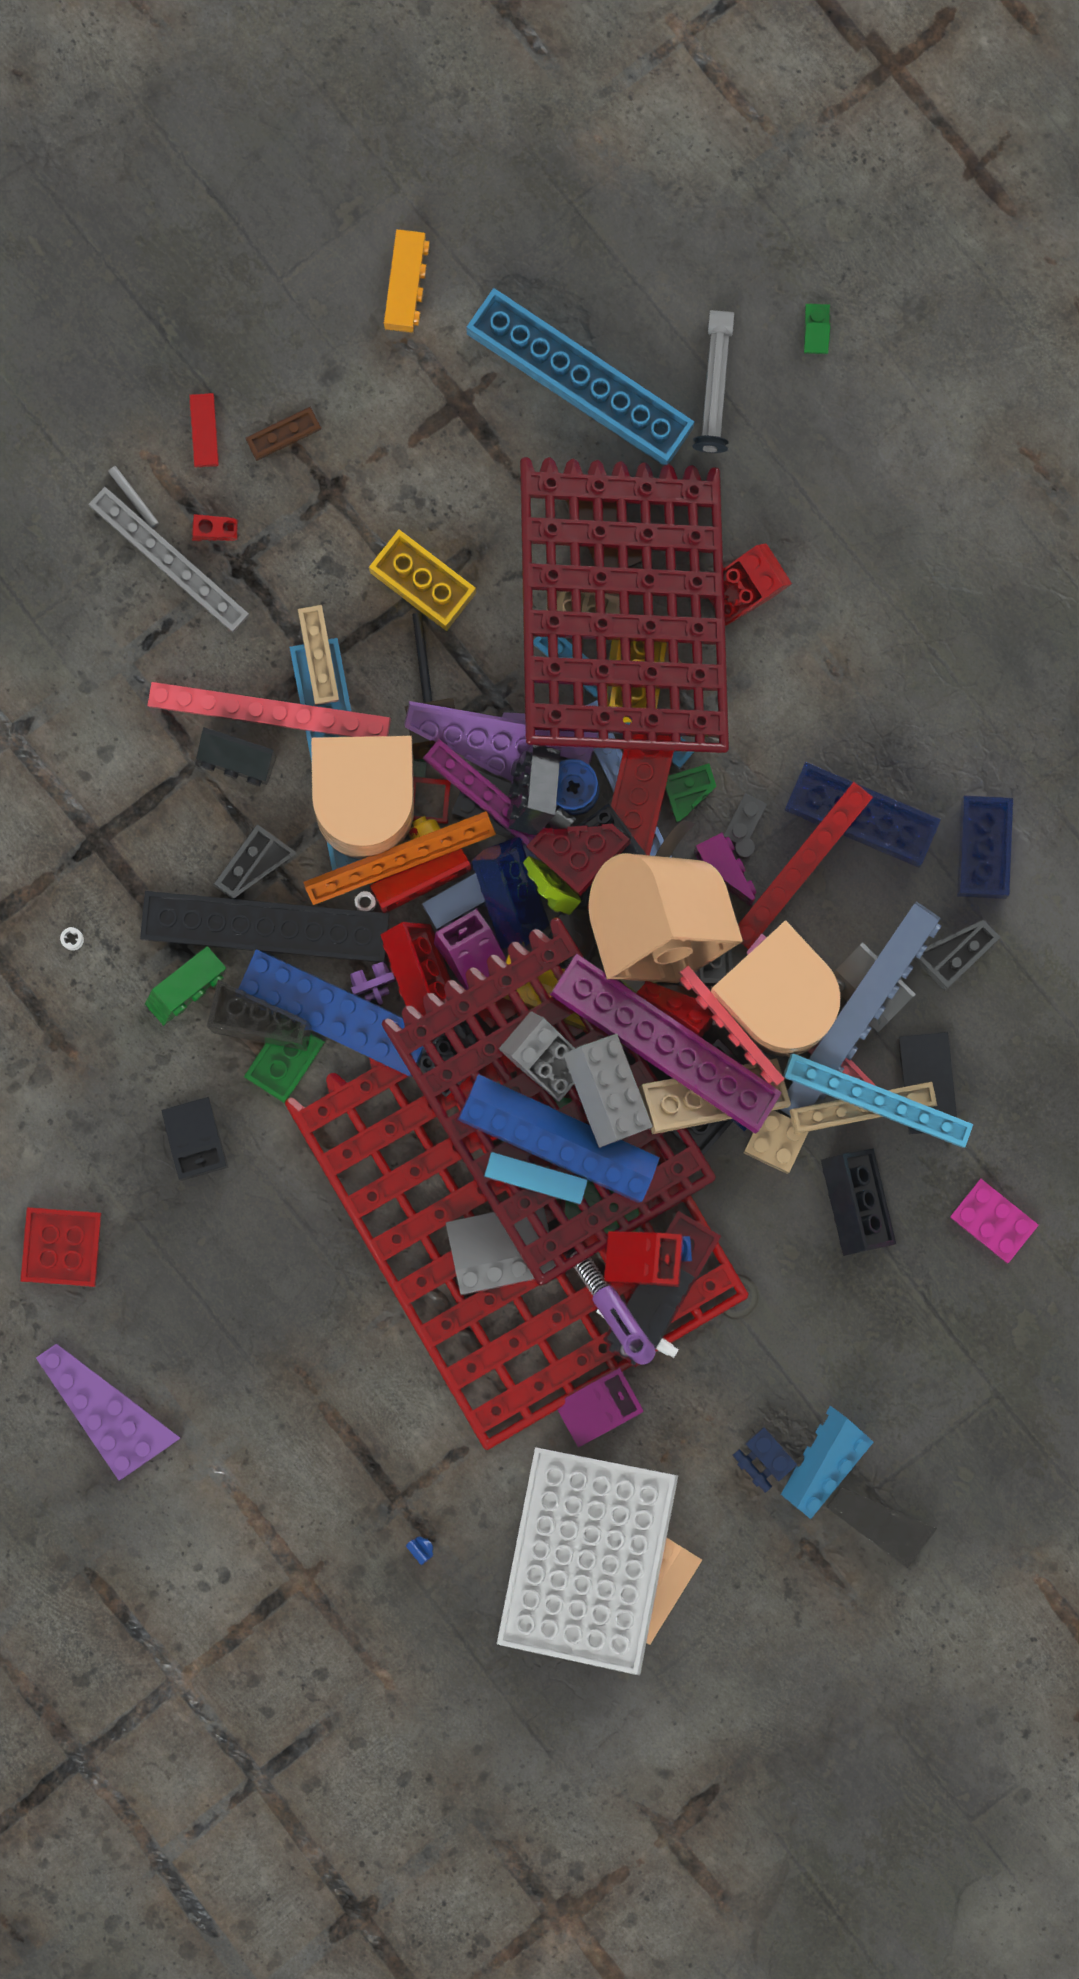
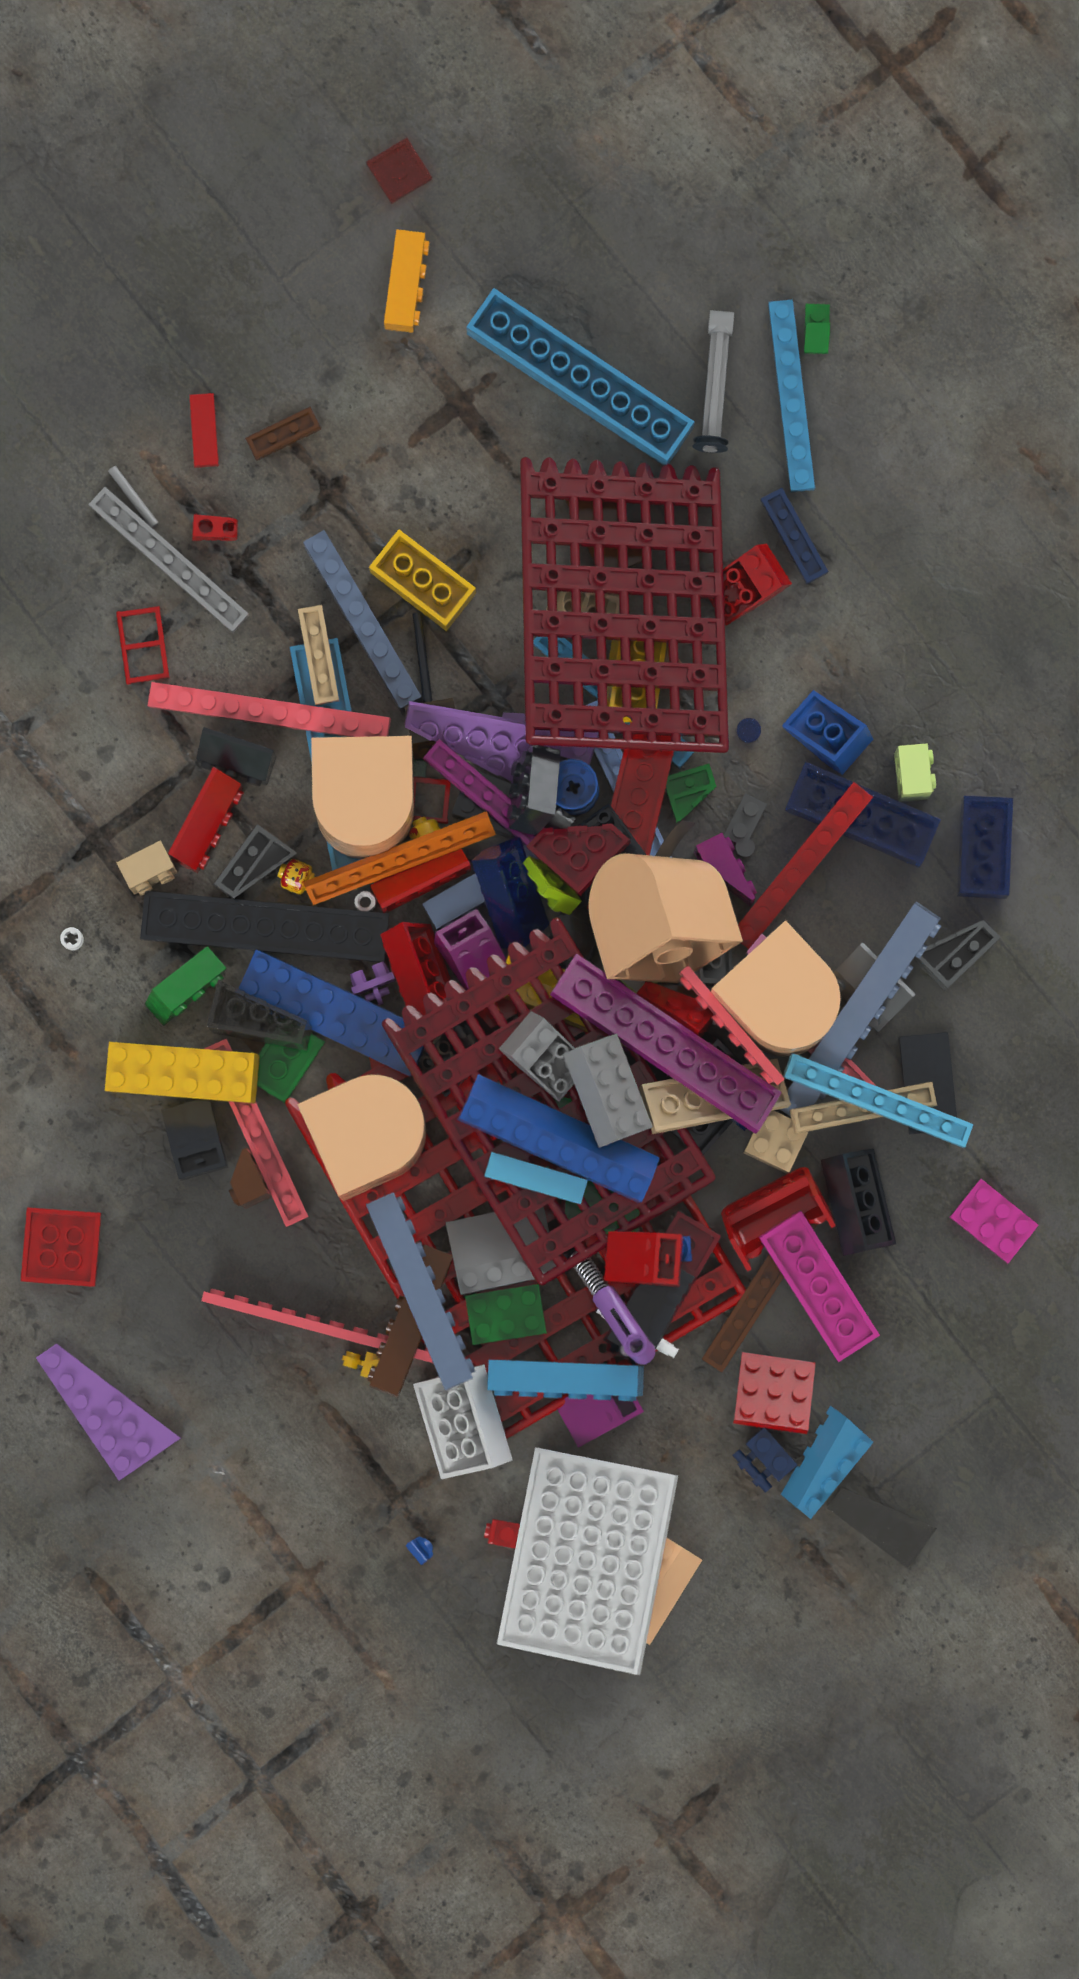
none -> yellow brick [105,1042,260,1104]
none -> red window [116,606,170,685]
none -> tan brick [117,840,178,896]
none -> red slope [168,767,244,873]
none -> coral plate [201,1288,433,1363]
none -> coral plate [204,1038,309,1227]
none -> reddish brown slope [229,1148,272,1209]
none -> yellow head [277,859,315,894]
none -> light nougat brick [297,1075,426,1201]
none -> sand blue brick [303,530,422,713]
none -> yellow plate [342,1351,380,1377]
none -> clear red tile [366,138,432,204]
none -> sand blue brick [366,1192,476,1391]
none -> reddish brown brick [367,1245,453,1398]
none -> white slope [413,1365,512,1479]
none -> green plate [465,1284,546,1345]
none -> red bracket [484,1519,520,1549]
none -> dark azure brick [487,1360,644,1401]
none -> reddish brown plate [702,1205,829,1373]
none -> red windscreen [721,1167,836,1272]
none -> plate [733,1352,816,1434]
none -> clear blue tile [736,718,761,743]
none -> dark pink plate [759,1210,880,1362]
none -> dark blue plate [760,488,829,585]
none -> dark azure plate [768,299,815,492]
none -> blue slope [782,690,873,775]
none -> yellowish green brick [894,743,936,802]

